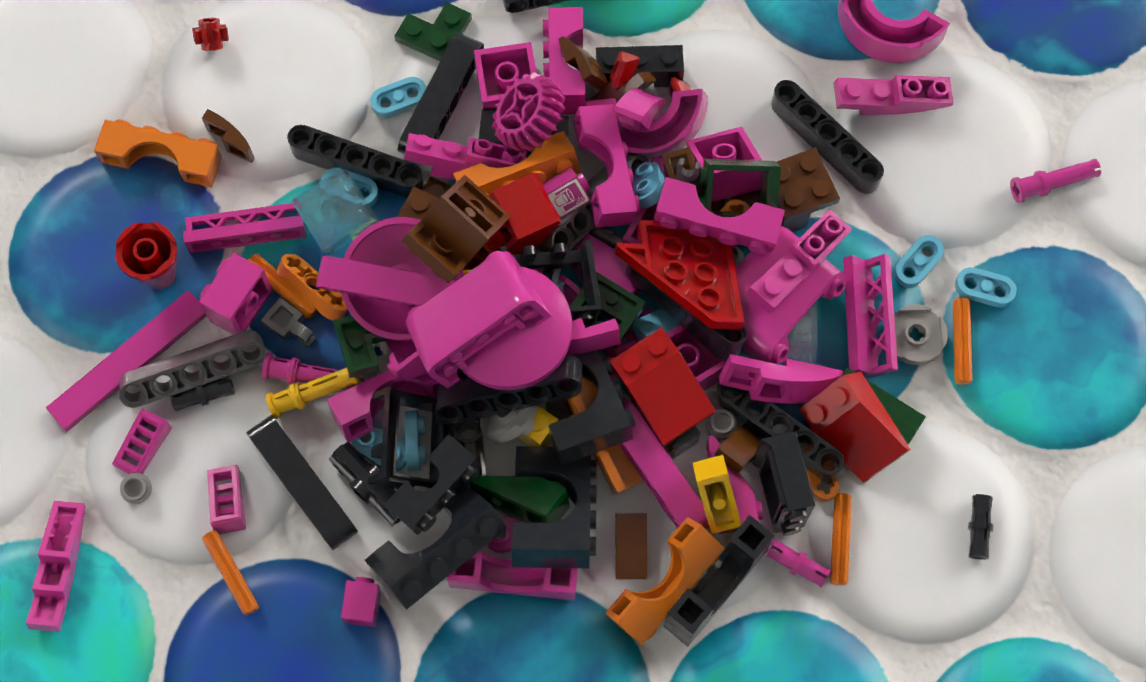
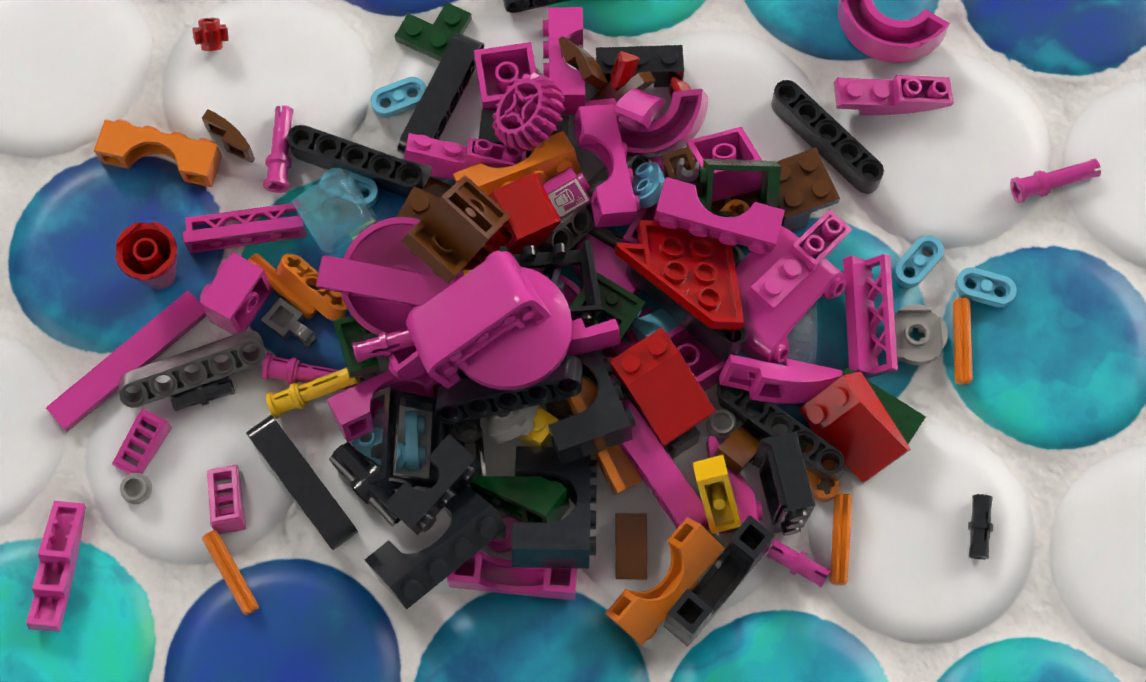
dark pink brick [341,577,381,627] -> none
none -> dark pink pin [263,105,294,193]
none -> dark pink pin [353,328,415,363]

